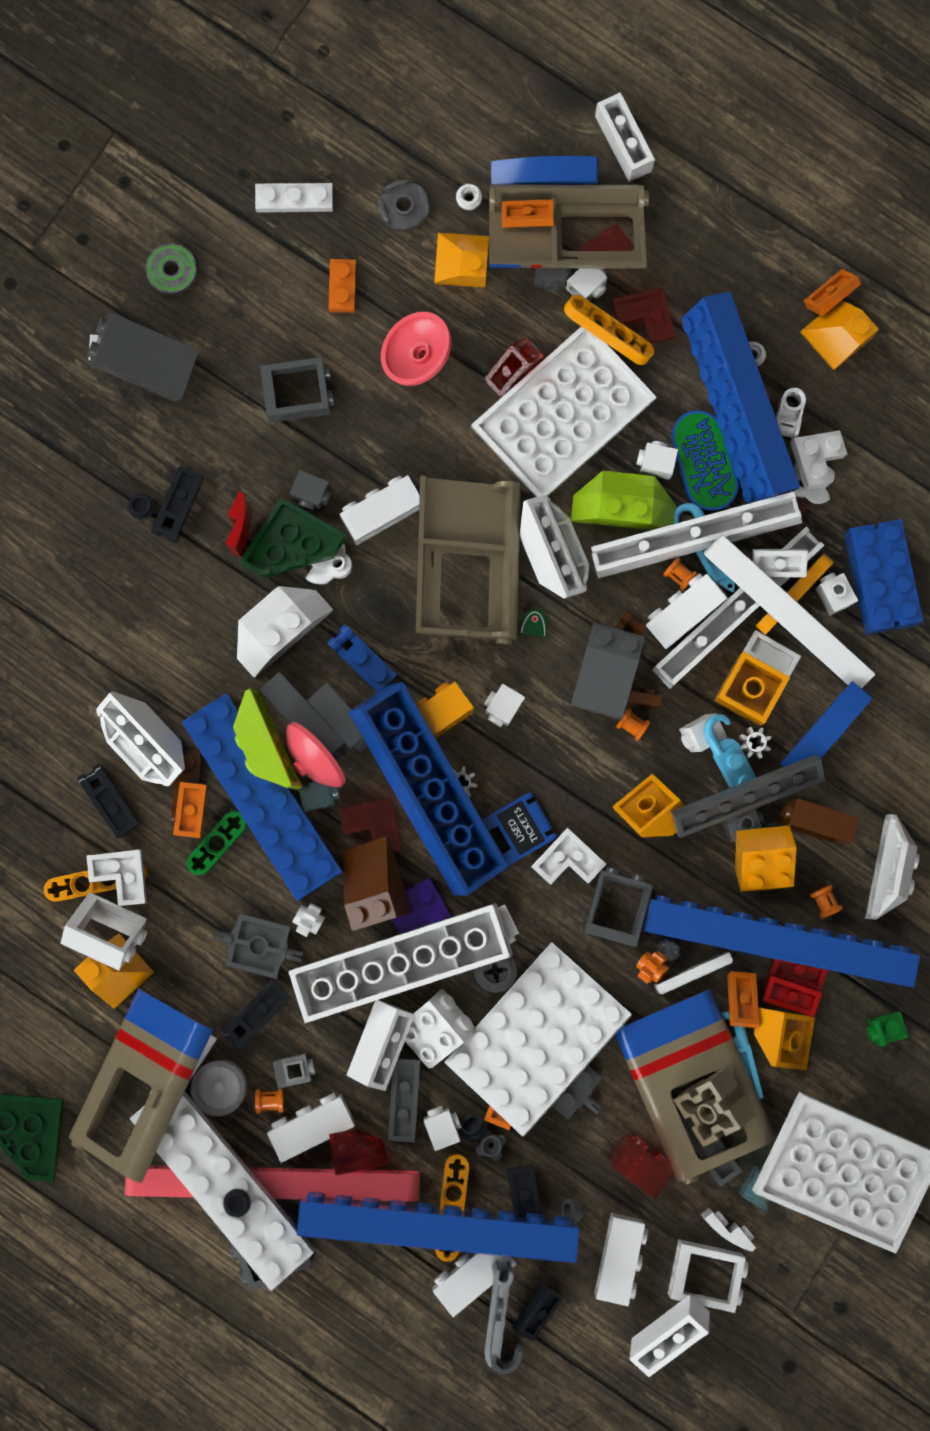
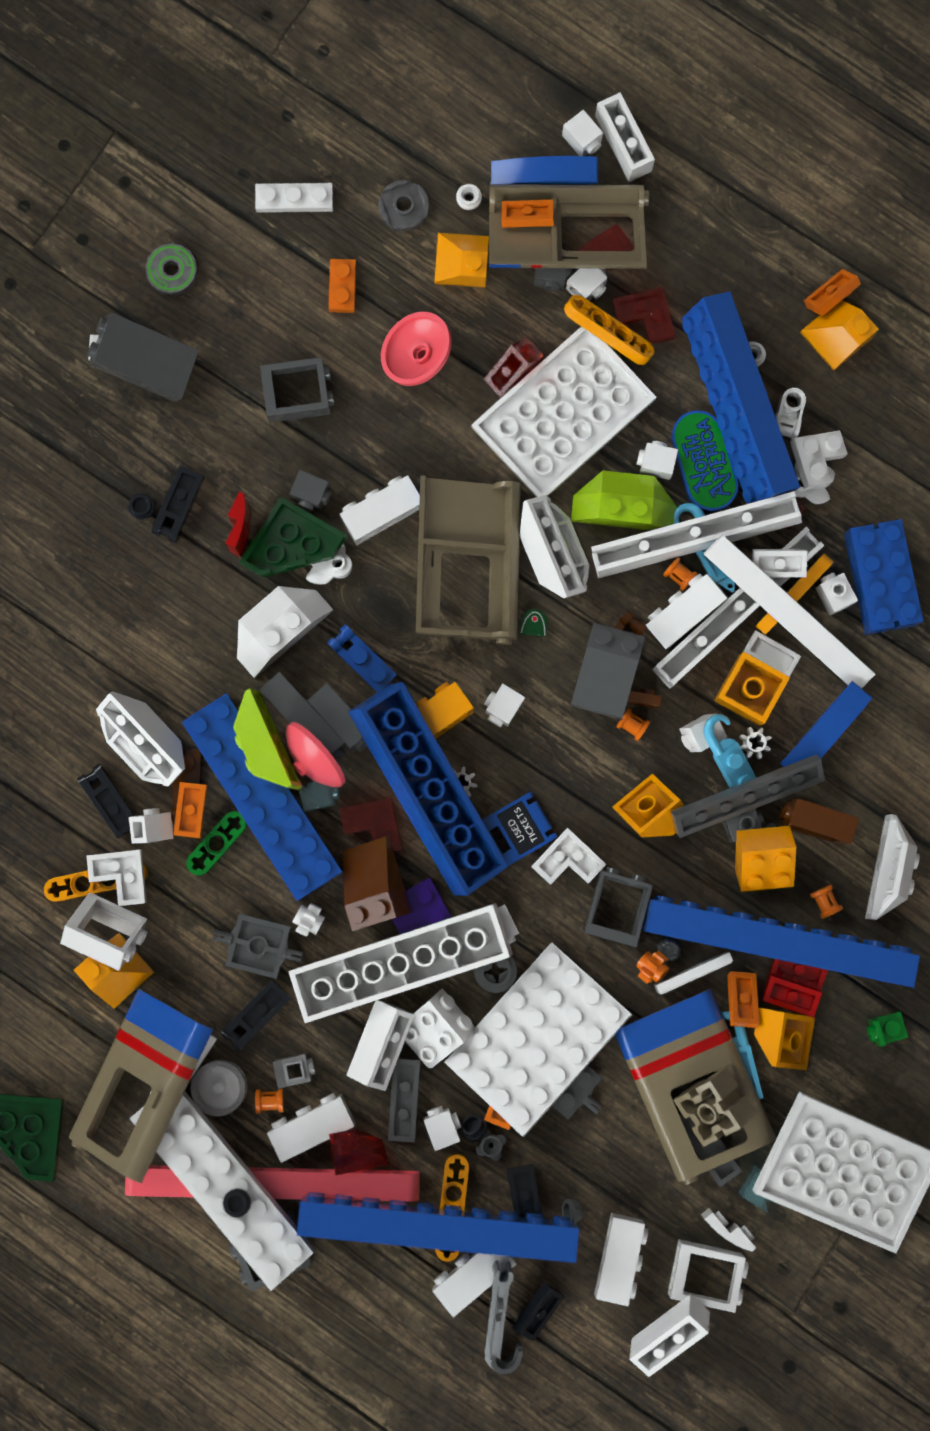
clear red brick [606,1133,675,1200] -> none
none -> white brick [129,808,174,844]
none -> white brick [562,110,603,156]

